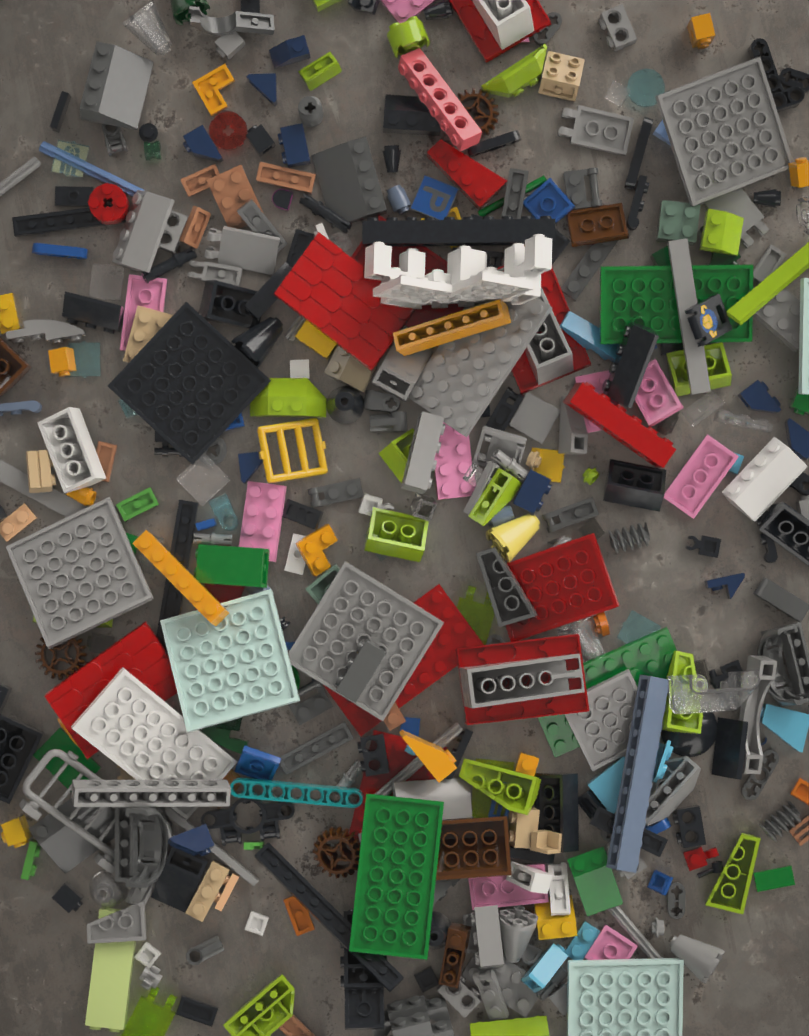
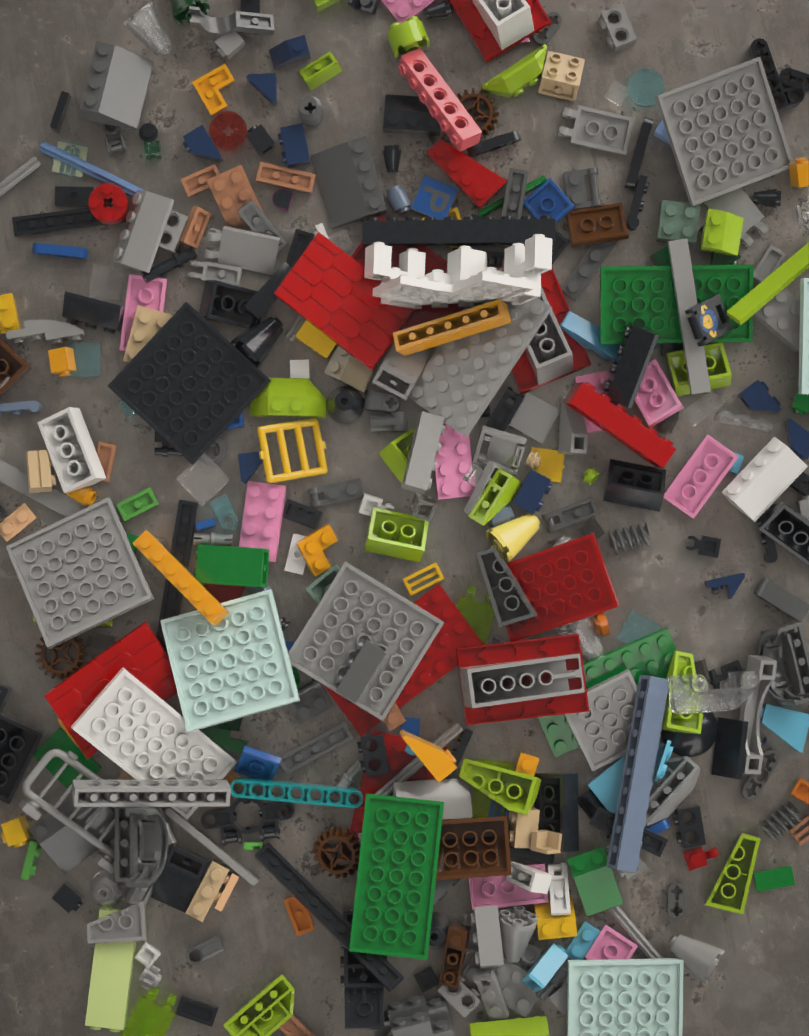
dark blue slope [168,824,215,857] -> none
white tile [244,911,269,936] -> none
black pin [299,193,352,234] -> none
light grey pin [491,449,529,481] -> none
blue tile [647,870,673,896] -> none
light grey plate [651,918,664,938] -> none
light orange brick [687,13,715,49] -> none
black hand [697,861,723,878] -> none
none -> yellow tile [402,562,445,596]

